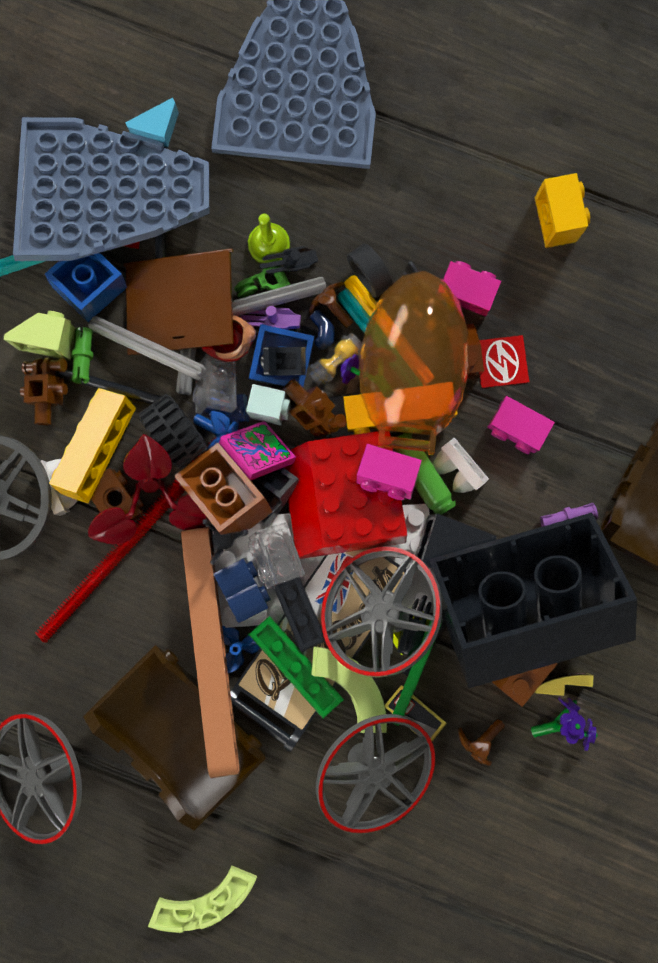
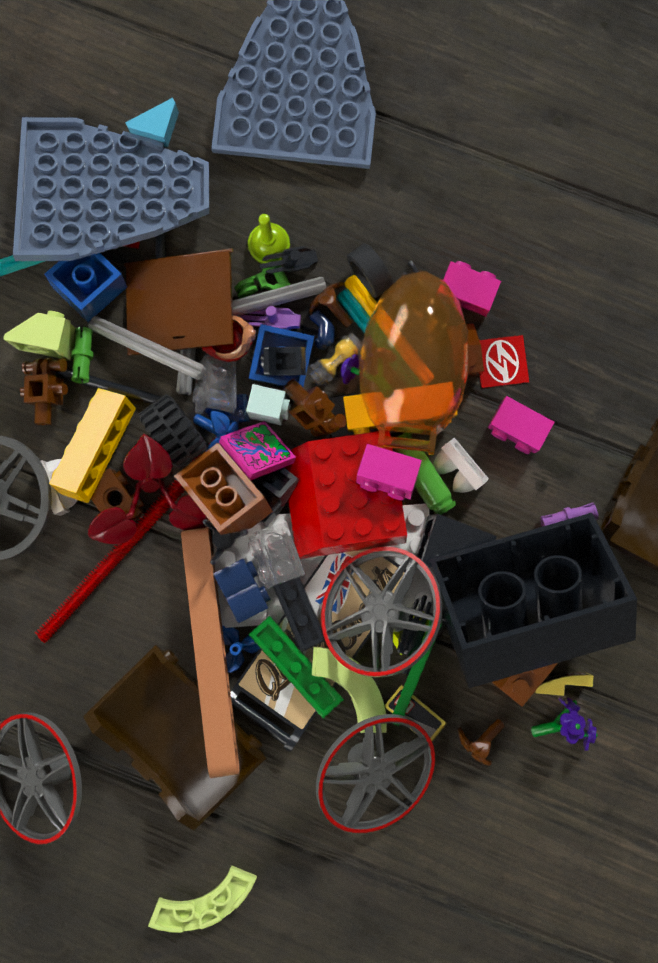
yellow brick [534,173,590,248] -> none

